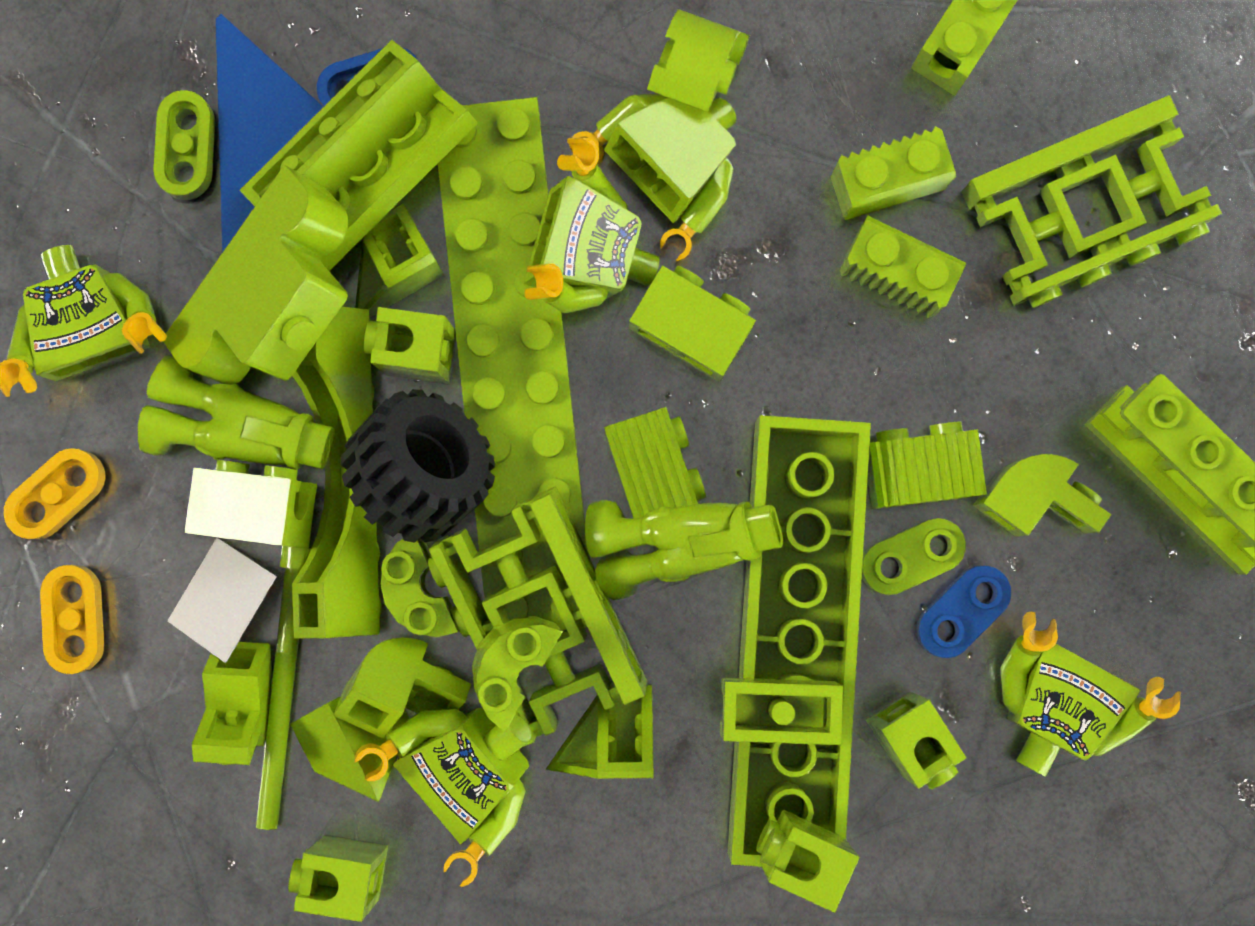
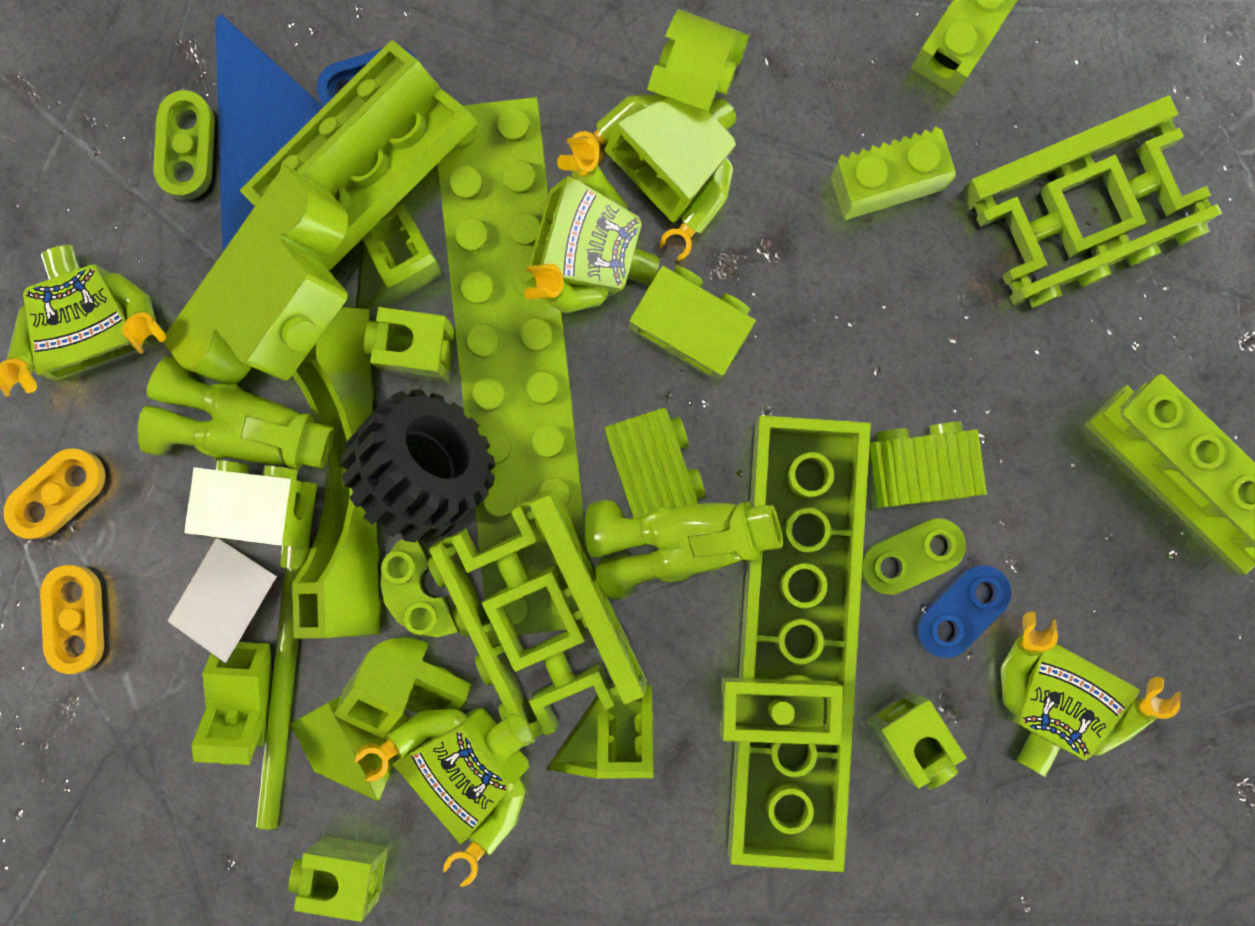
lime cylinder [472,616,563,732] -> none
lime brick [756,810,860,913] -> none
lime brick [839,216,966,318] -> none
lime brick [973,454,1112,537] -> none

